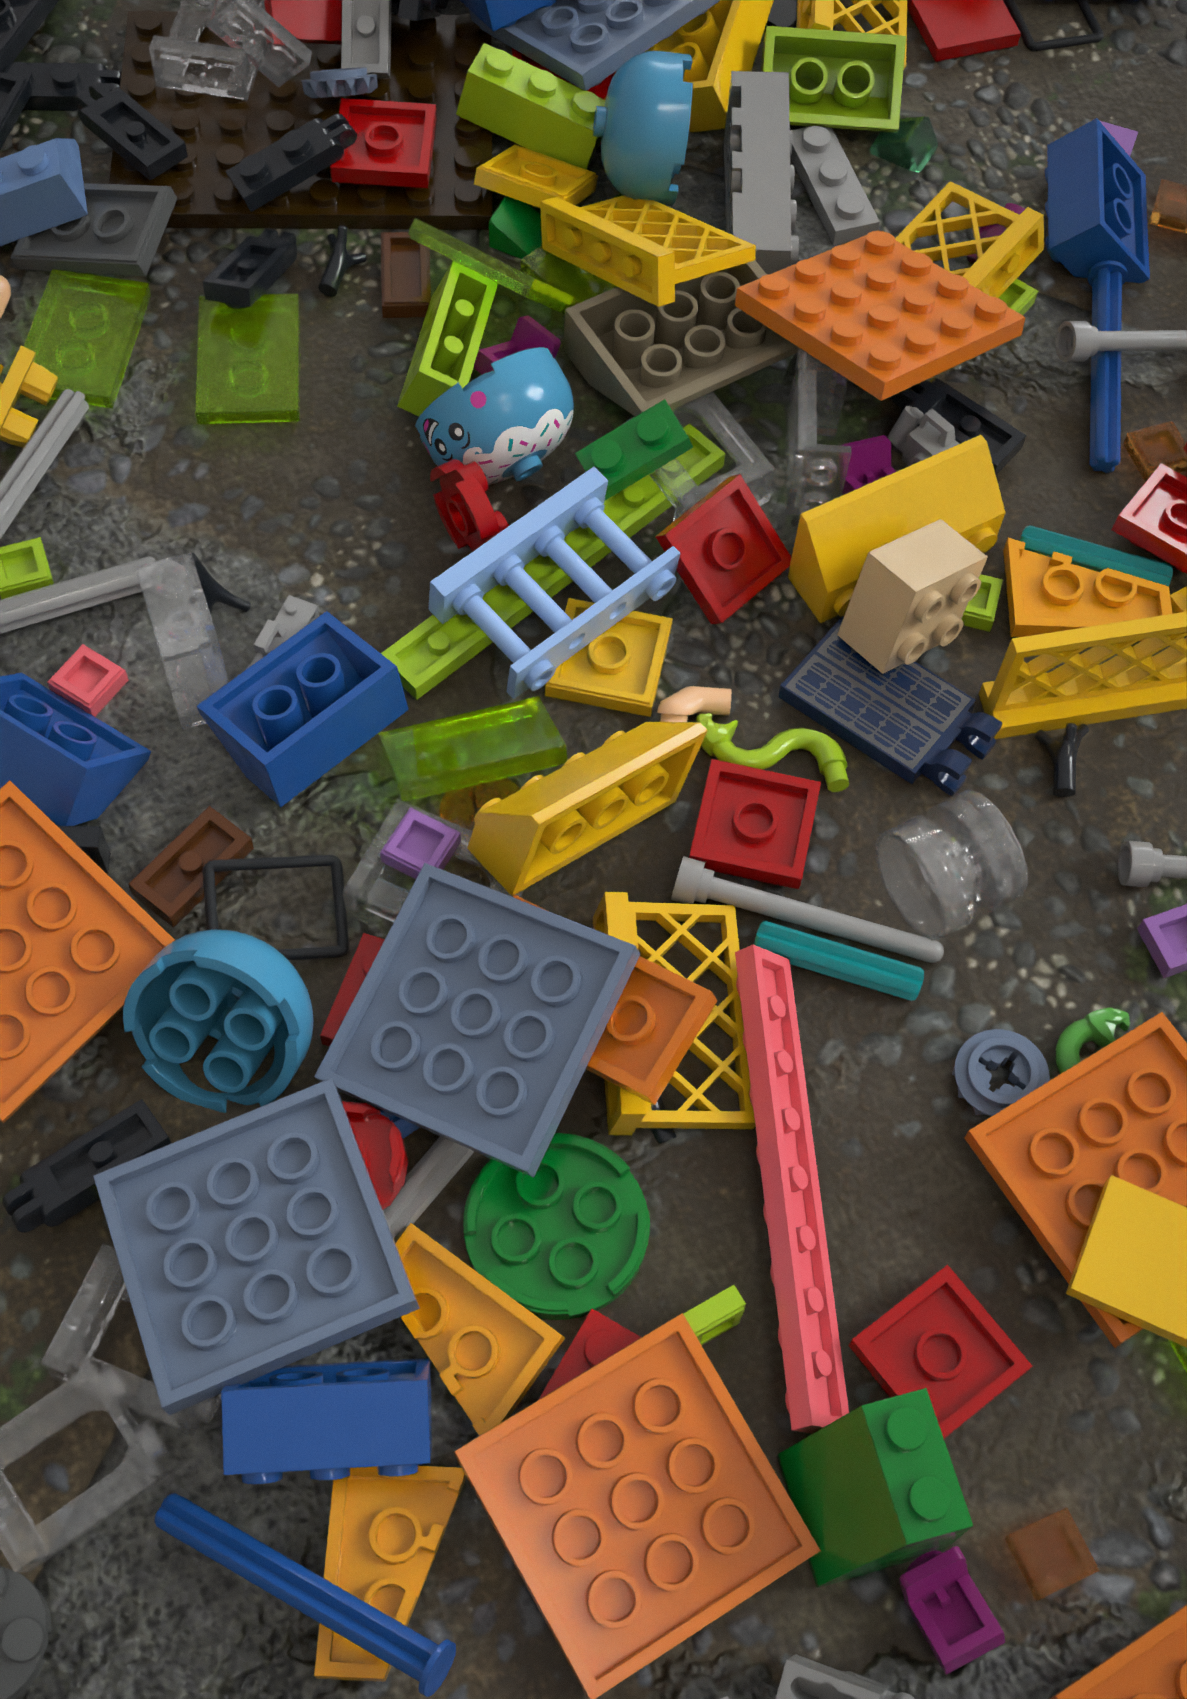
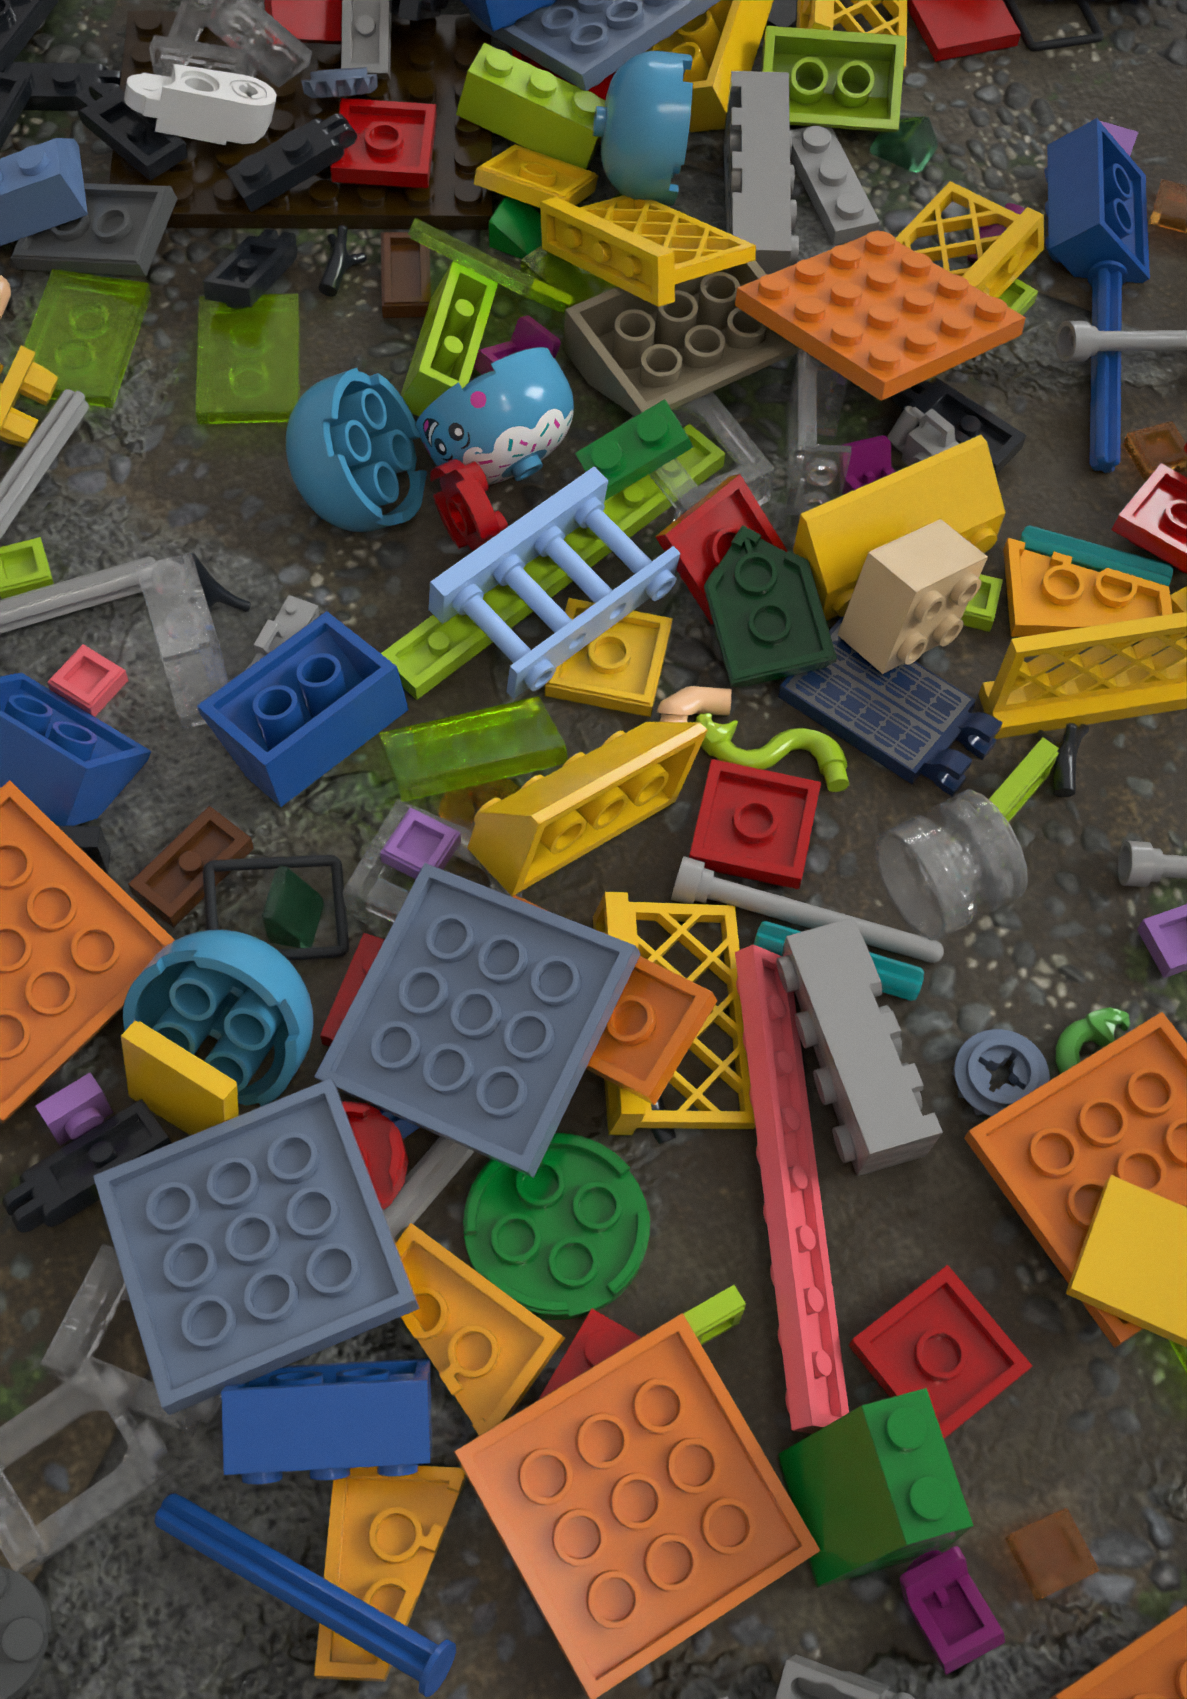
none -> medium lavender plate [36,1073,113,1146]
none -> yellow tile [121,1021,239,1136]
none -> white piece [124,64,277,145]
none -> clear green slope [262,866,324,948]
none -> dark azure cylinder [286,368,427,532]
none -> dark green tile [704,525,837,688]
none -> light grey wedge [776,917,943,1176]
none -> lime tile [967,737,1059,849]

